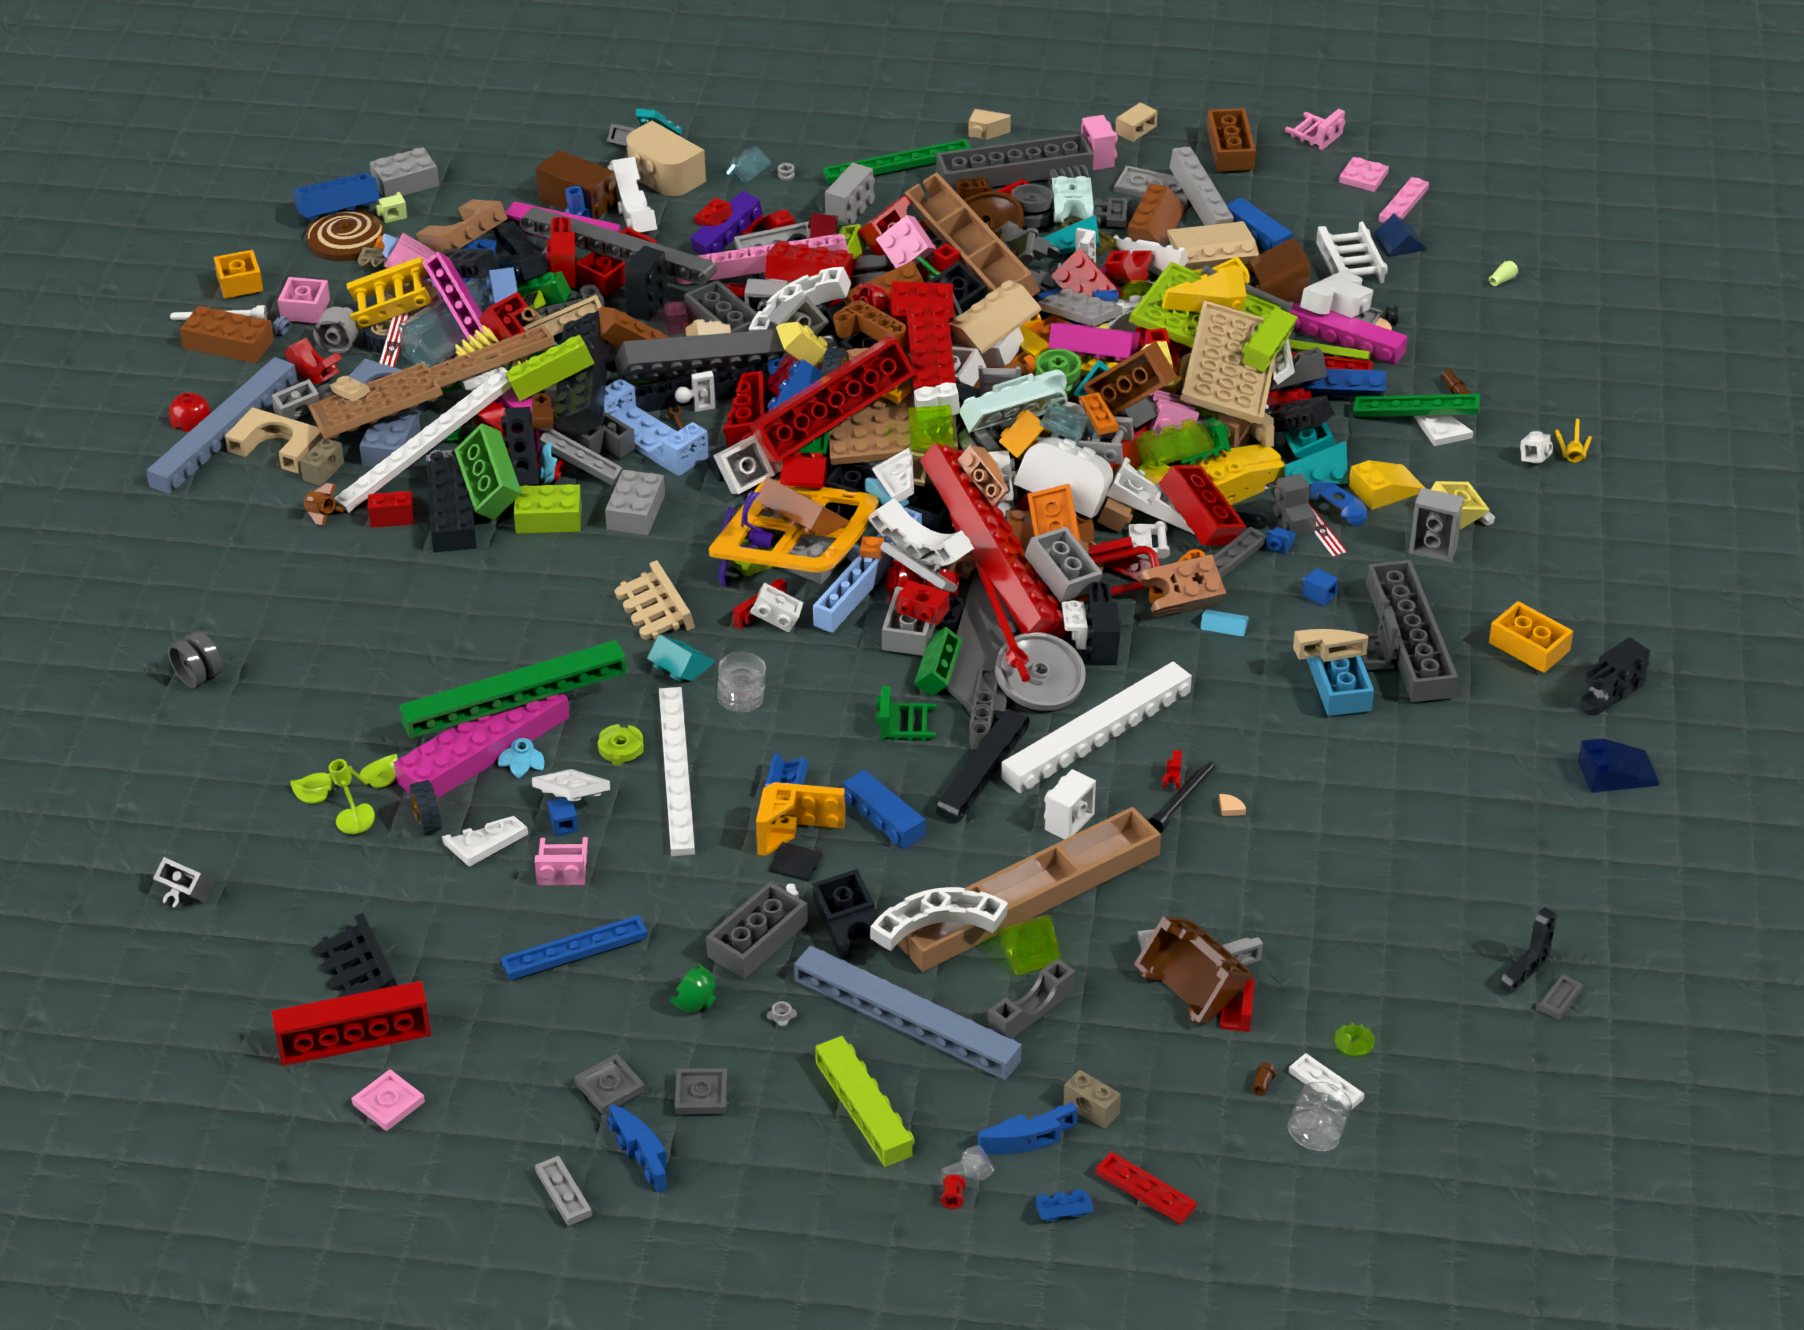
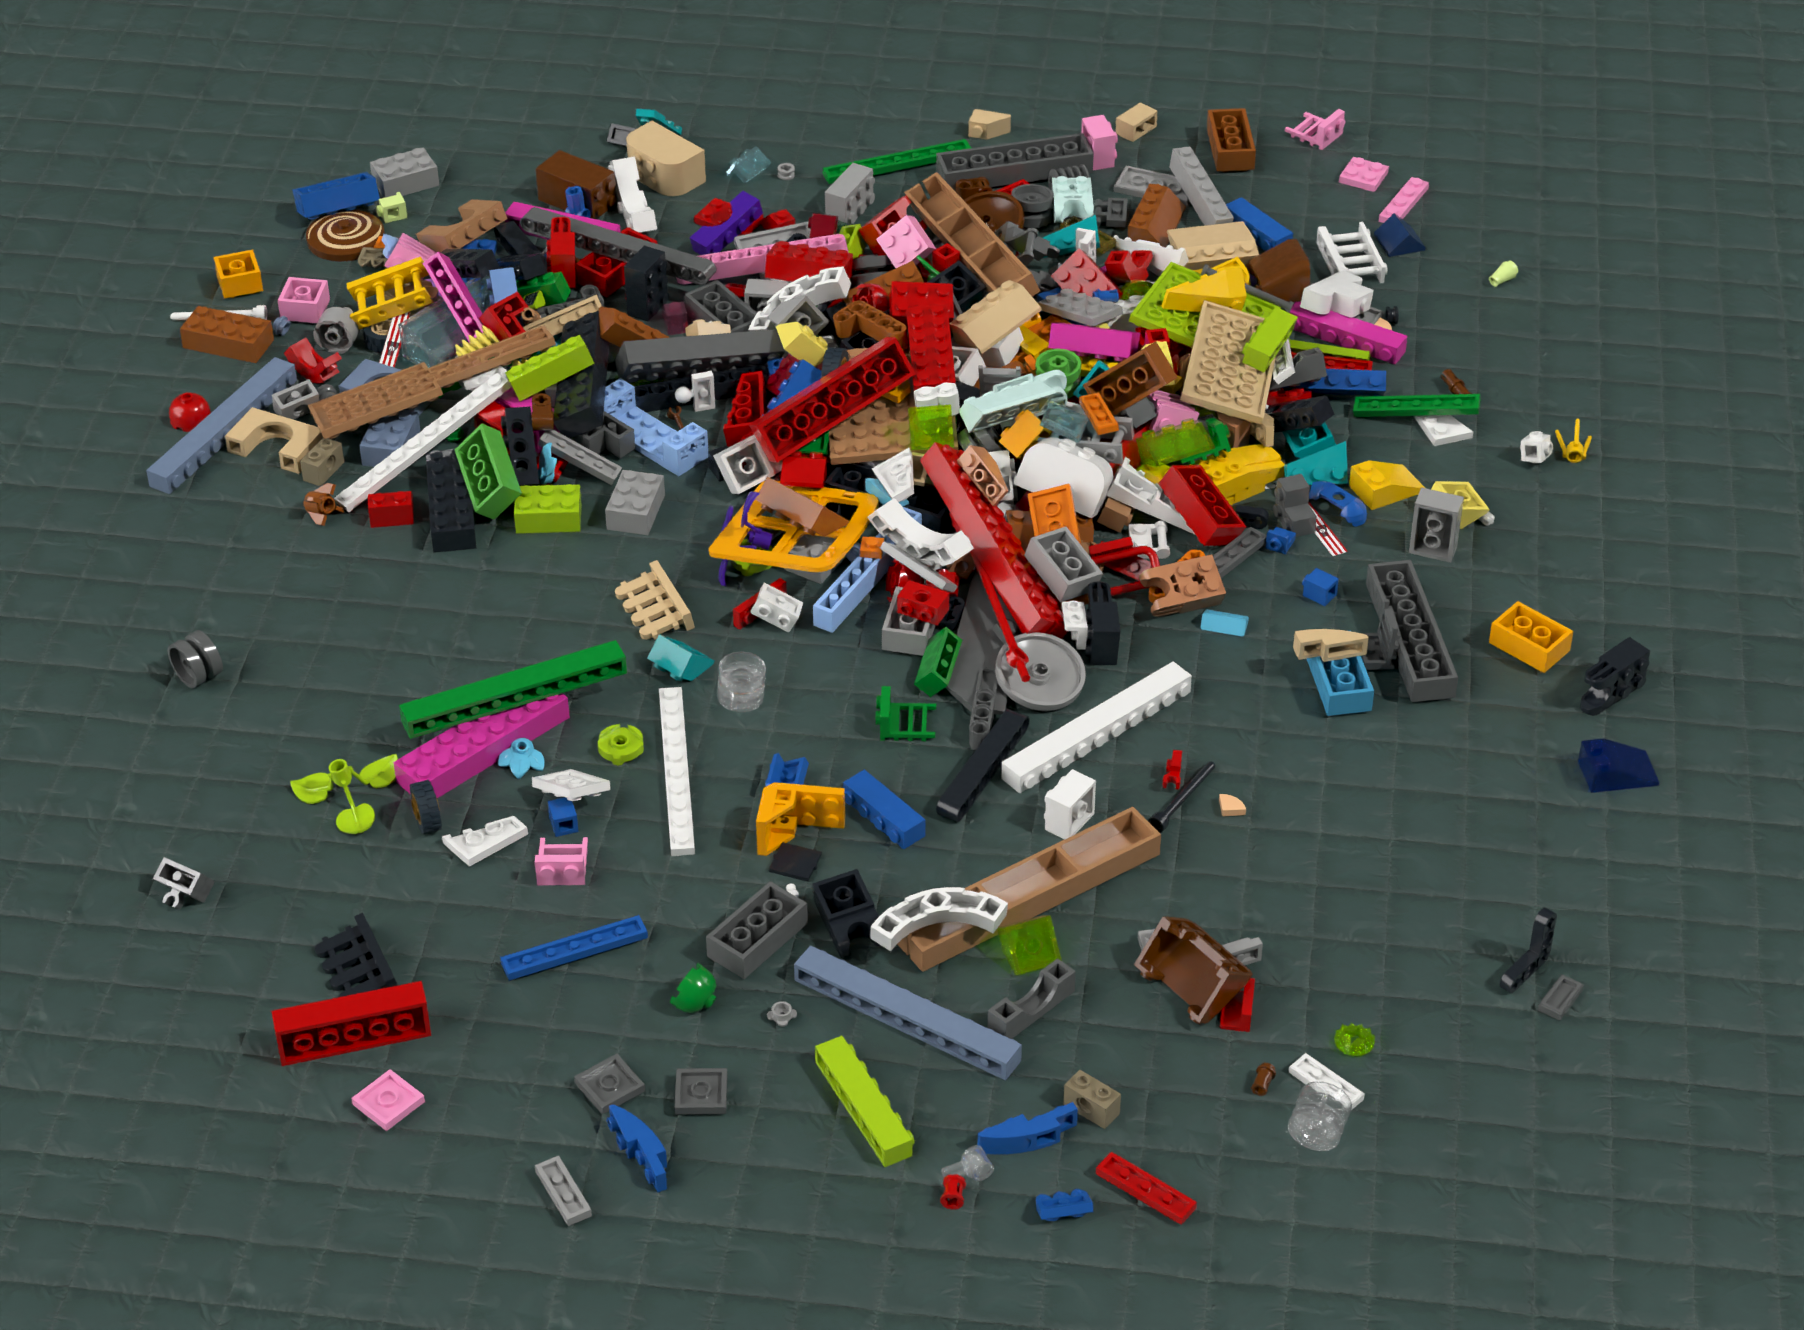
tan plate [330,376,370,401] -> none

